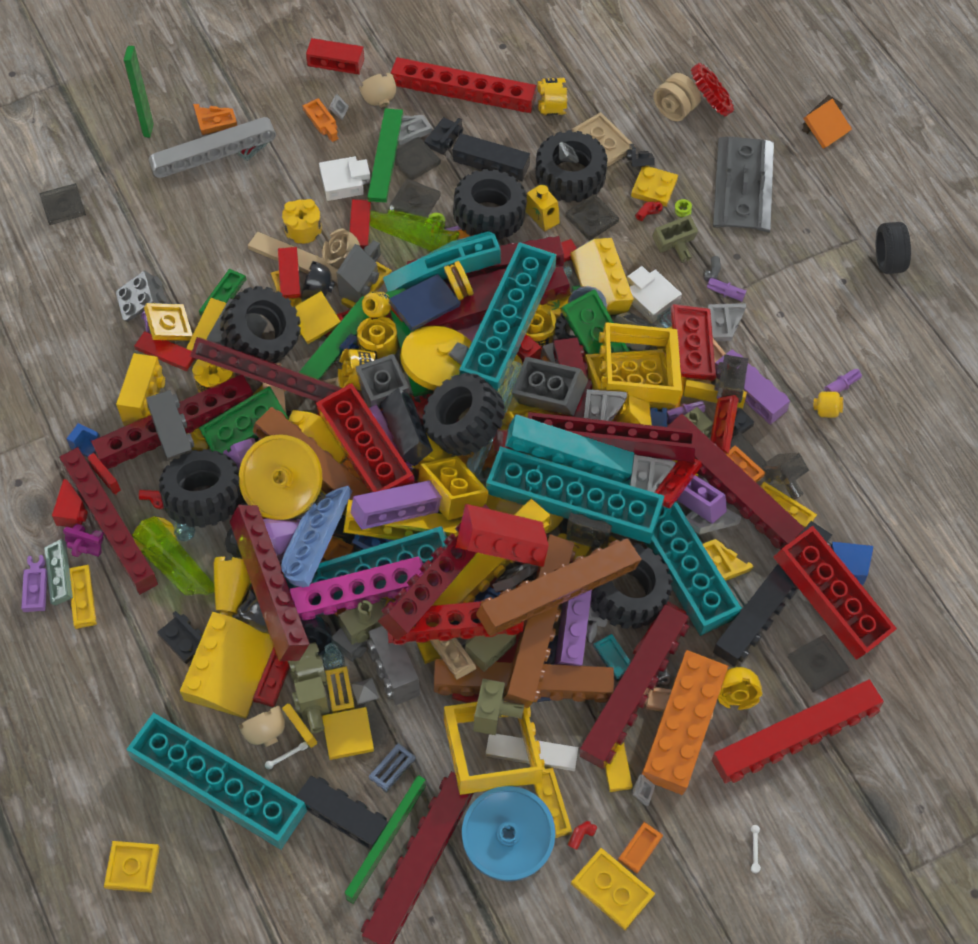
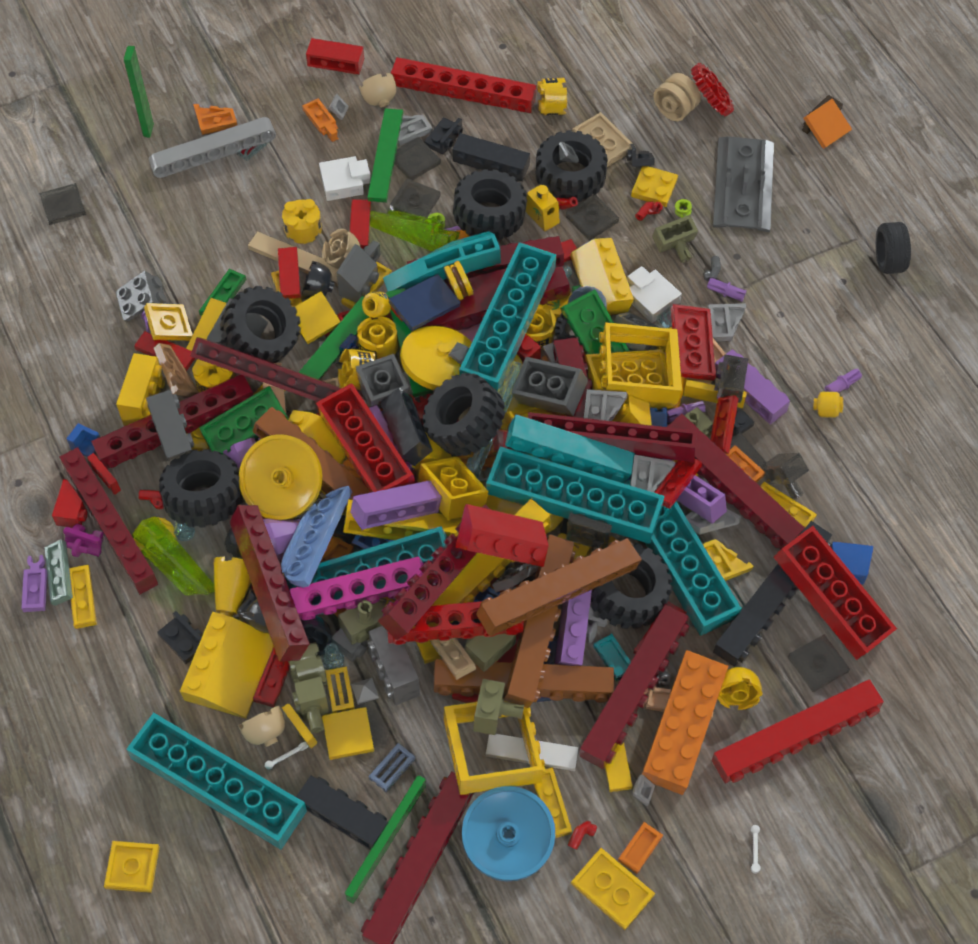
none -> medium nougat wing [154,343,200,397]
none -> red arm [556,197,578,210]

